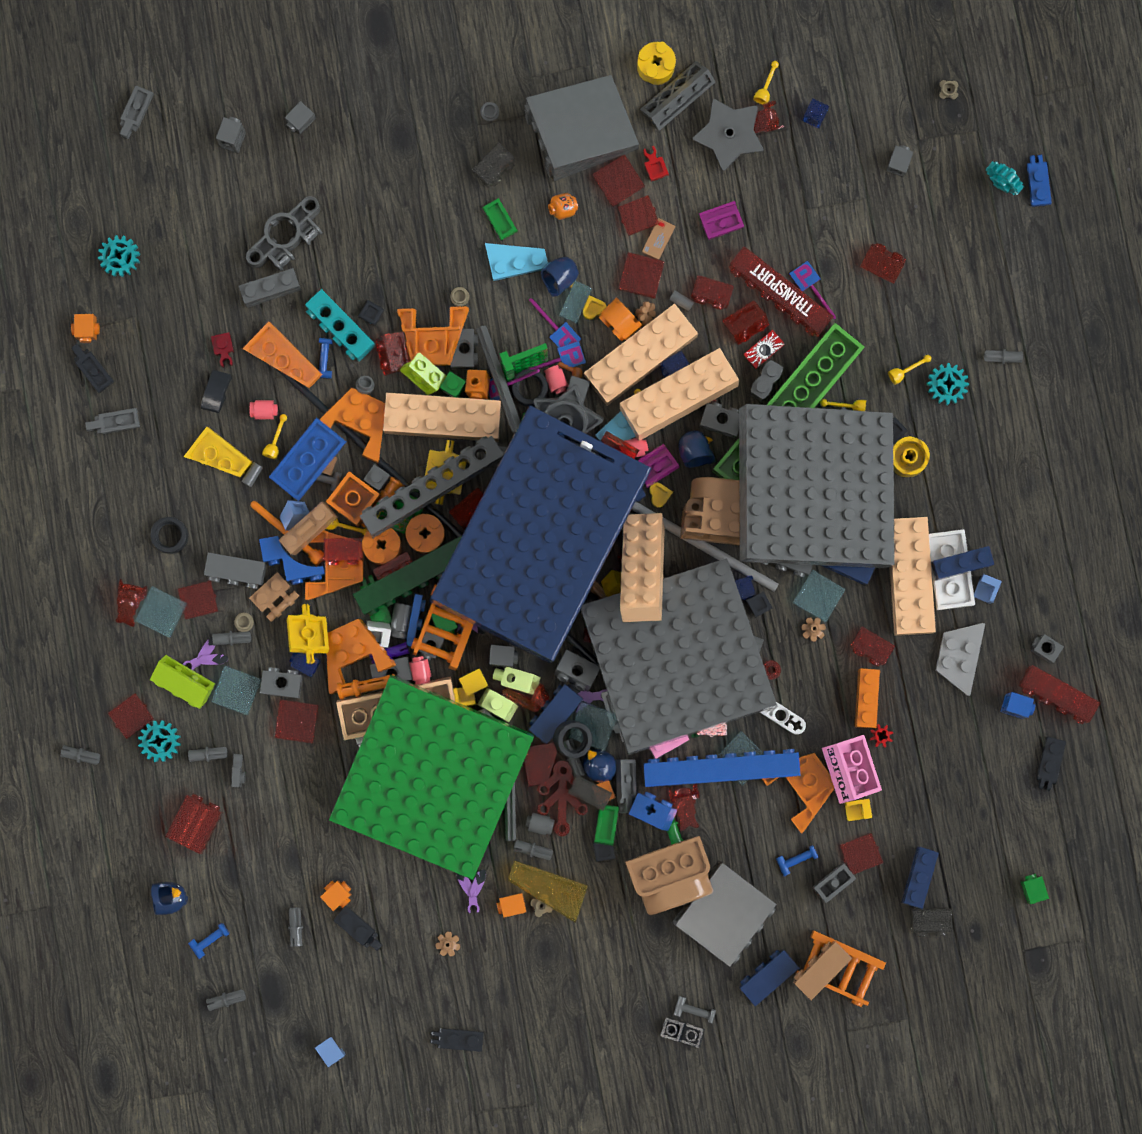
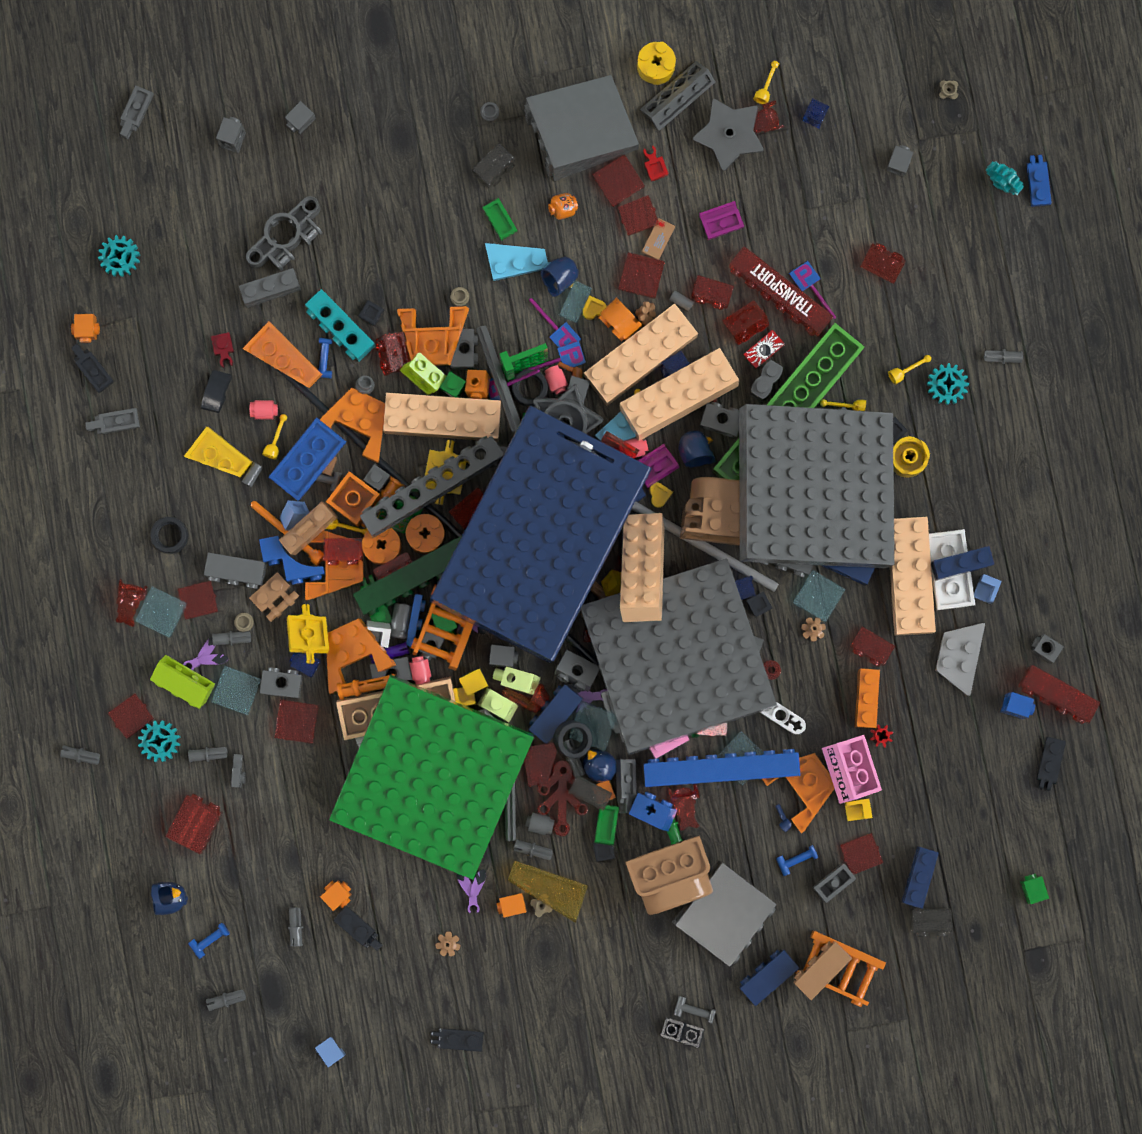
none -> dark blue hand [775,804,791,832]

